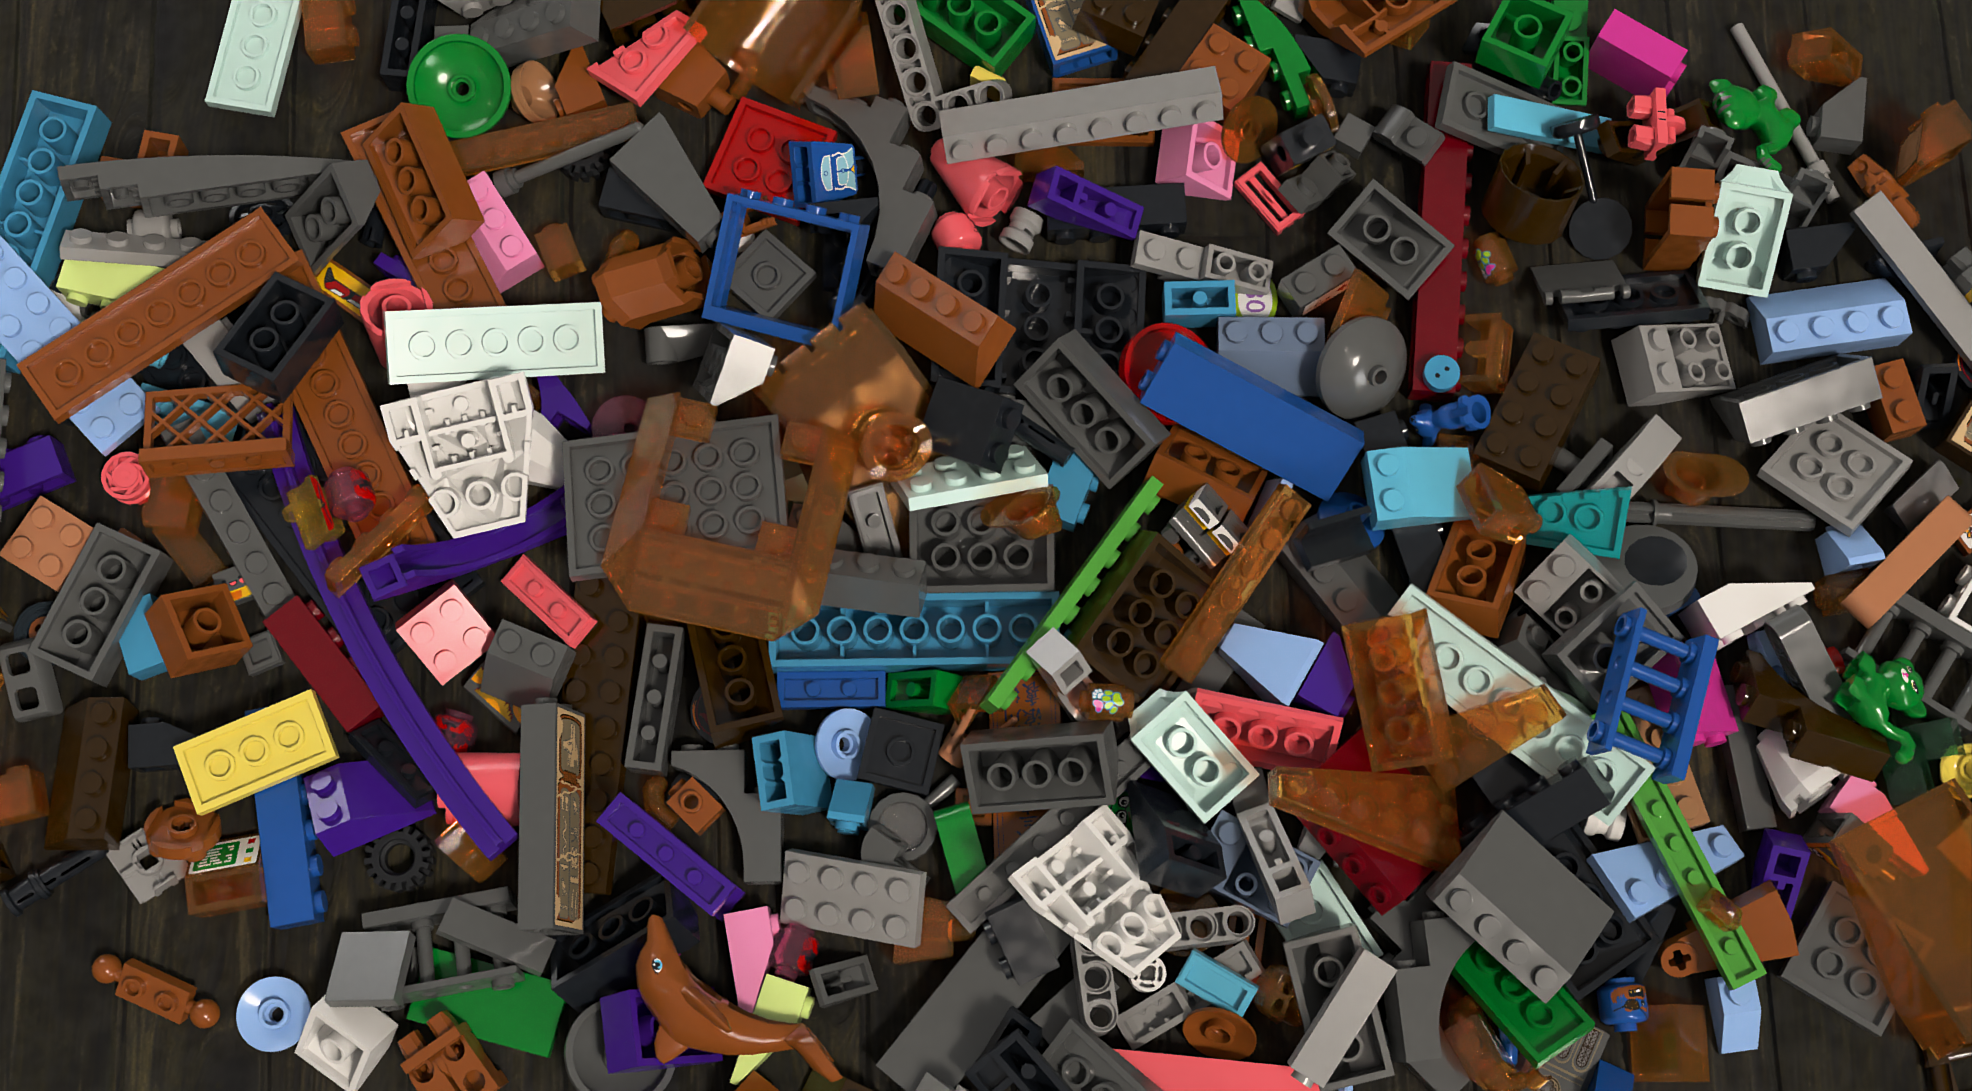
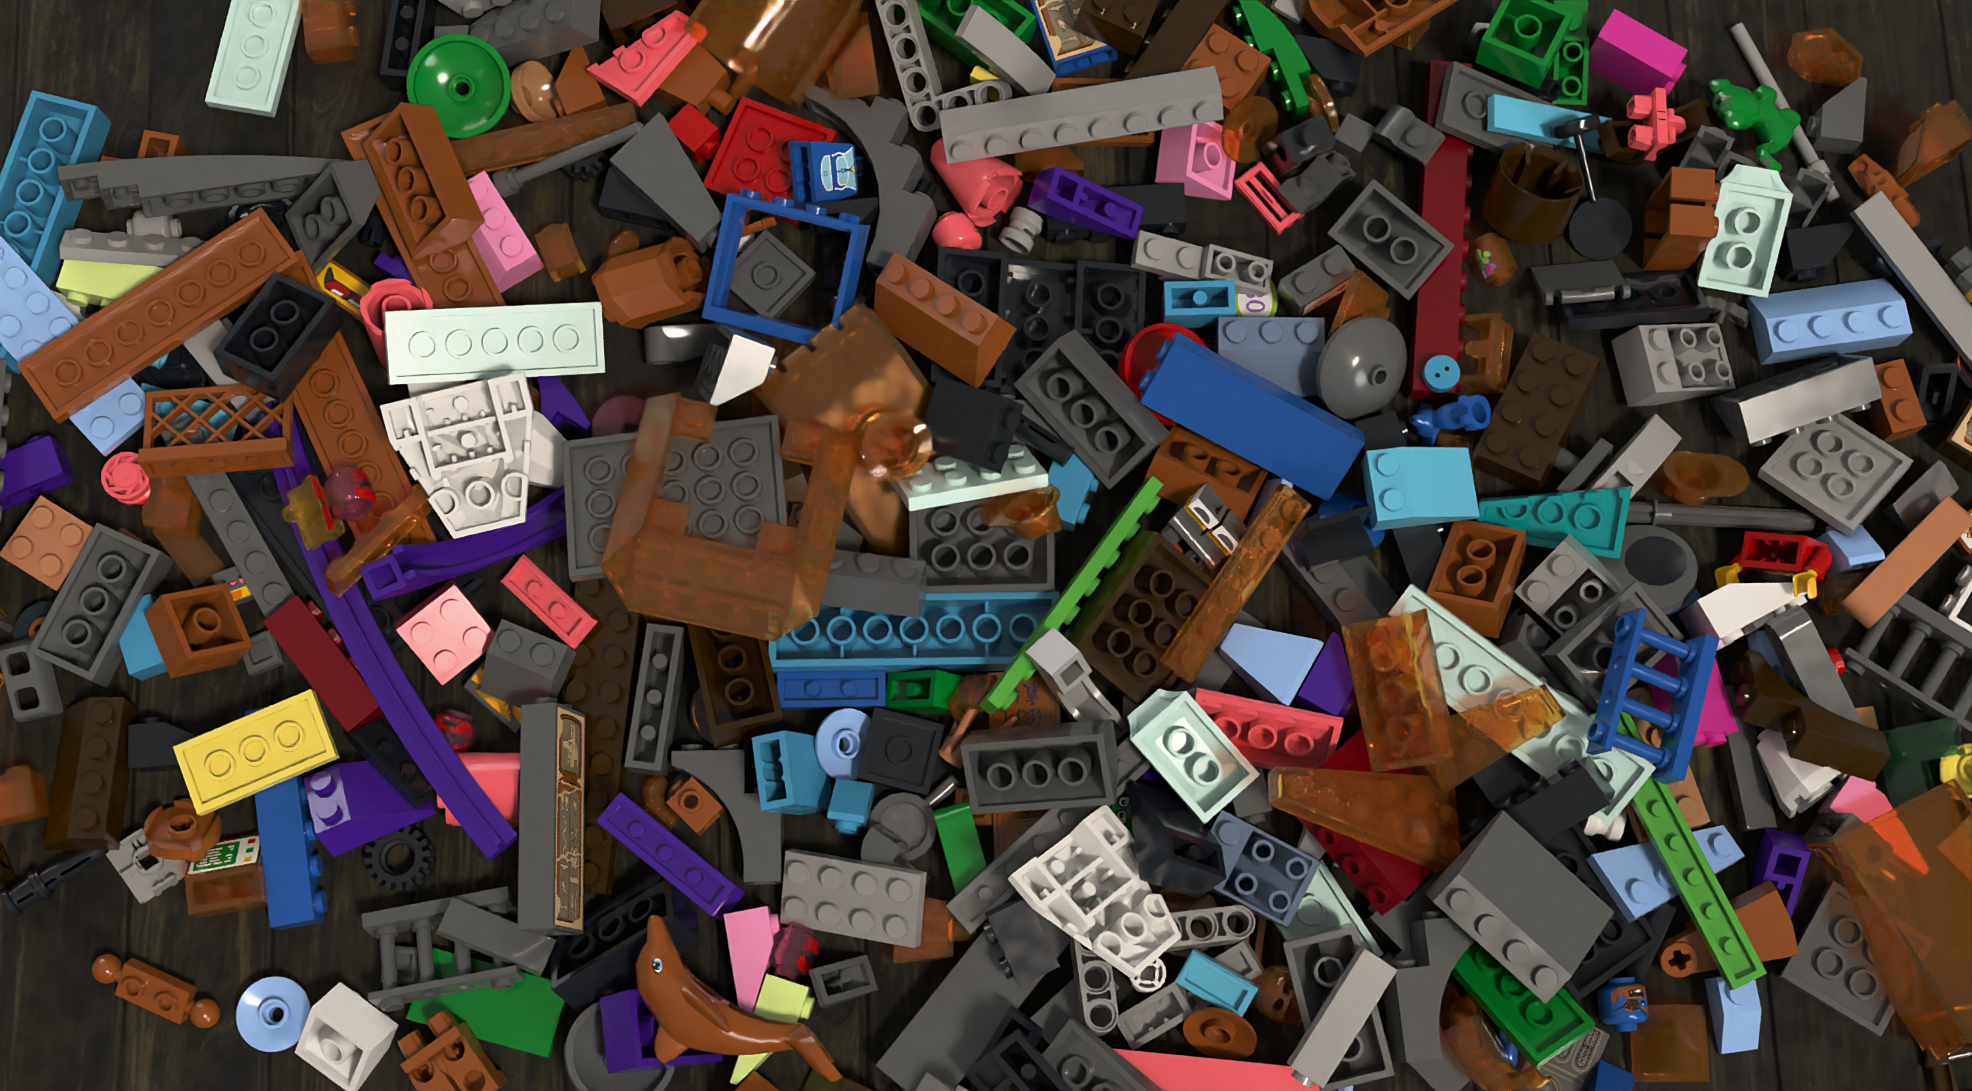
tile [324,931,416,1007] -> none
clear orange slope [435,820,508,884] -> none
dark grey tile [846,480,903,558] -> none
clear orange brick [1079,683,1134,722] -> none
light grey slope [1236,802,1316,925] -> none
clear orange torso [1456,463,1543,545] -> none
clear orange slope [1696,887,1743,932] -> none
green animal [1832,651,1927,765] -> none
none -> red brick [668,102,722,165]
none -> light grey slope [954,5,1056,97]
none -> red torso [1715,531,1832,599]

